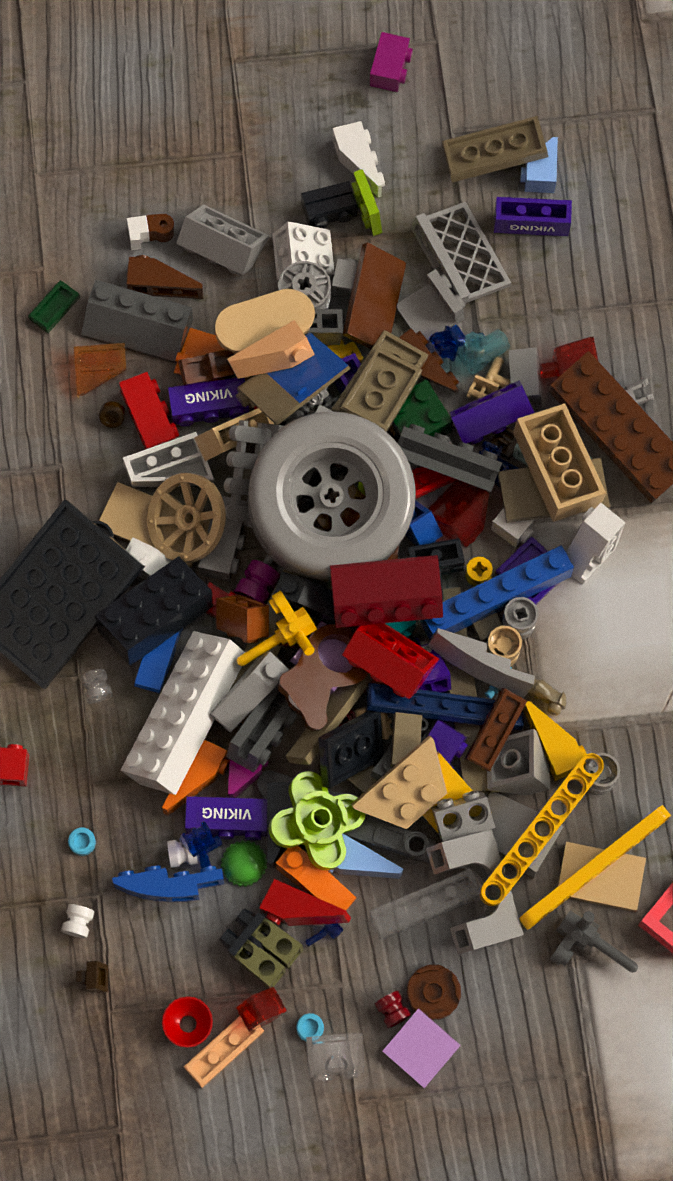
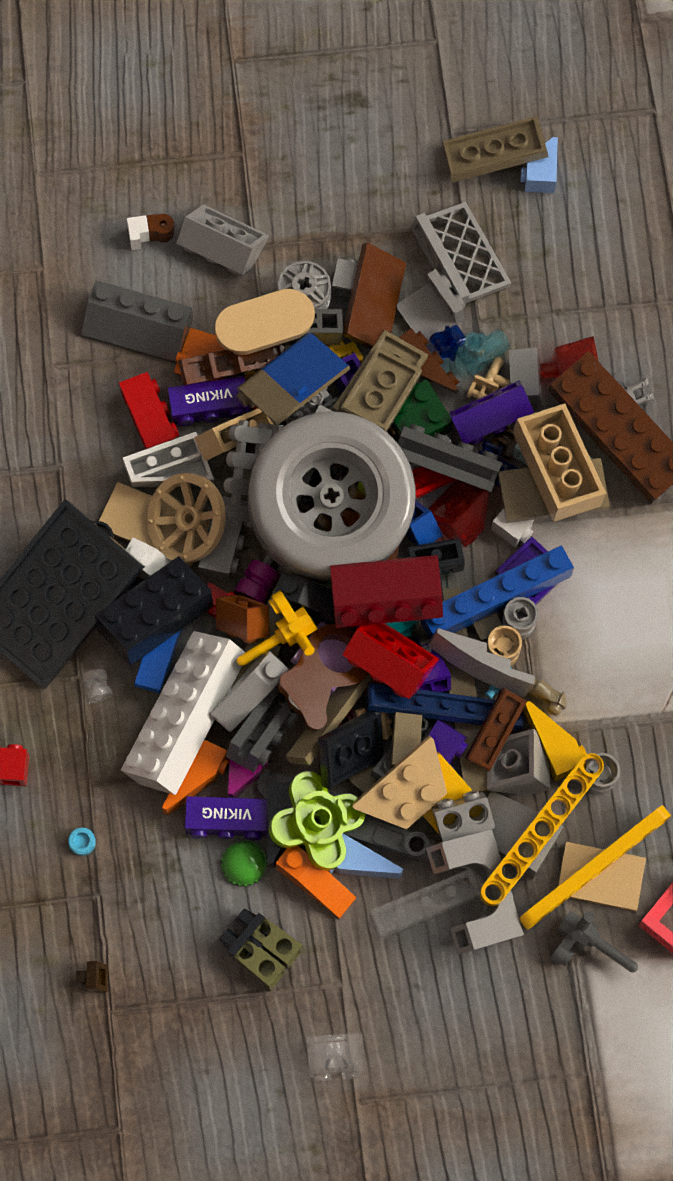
dark green tile [28,280,80,333] -> none
white wheel [61,904,94,939] -> none
clear orange wing [74,343,127,397] -> none
dark brown tile [99,401,125,428] -> none
blue slope [112,866,225,902] -> none
reddish brown slope [127,255,204,299] -> none
red piece [162,996,213,1048] -> none
white wheel [167,837,198,868] -> none
clear blue arm [179,821,222,868] -> none
light nougat tile [184,1010,264,1088] -> none
light nougat slope [227,320,315,379] -> none
clear red brick [236,987,287,1032] -> none
red slope [259,879,351,926] -> none
white bracket [272,222,335,280] -> none
medium azure tile [296,1013,324,1042] -> none
black brick [301,181,357,228] -> none
clear blue hand [305,923,343,947] -> none
white slope [332,121,385,197] -> none
lime plate [351,169,382,236] -> none
magenta brick [370,32,413,92] -> none
dark red wheel [374,991,411,1029] -> none
lavender tile [383,1008,461,1088] -> none
reddish brown tile [406,965,461,1020] -> none
yellow wheel [465,557,493,587] -> none
dark purple brick [494,197,572,236] -> none
white wedge [566,503,625,585] -> none

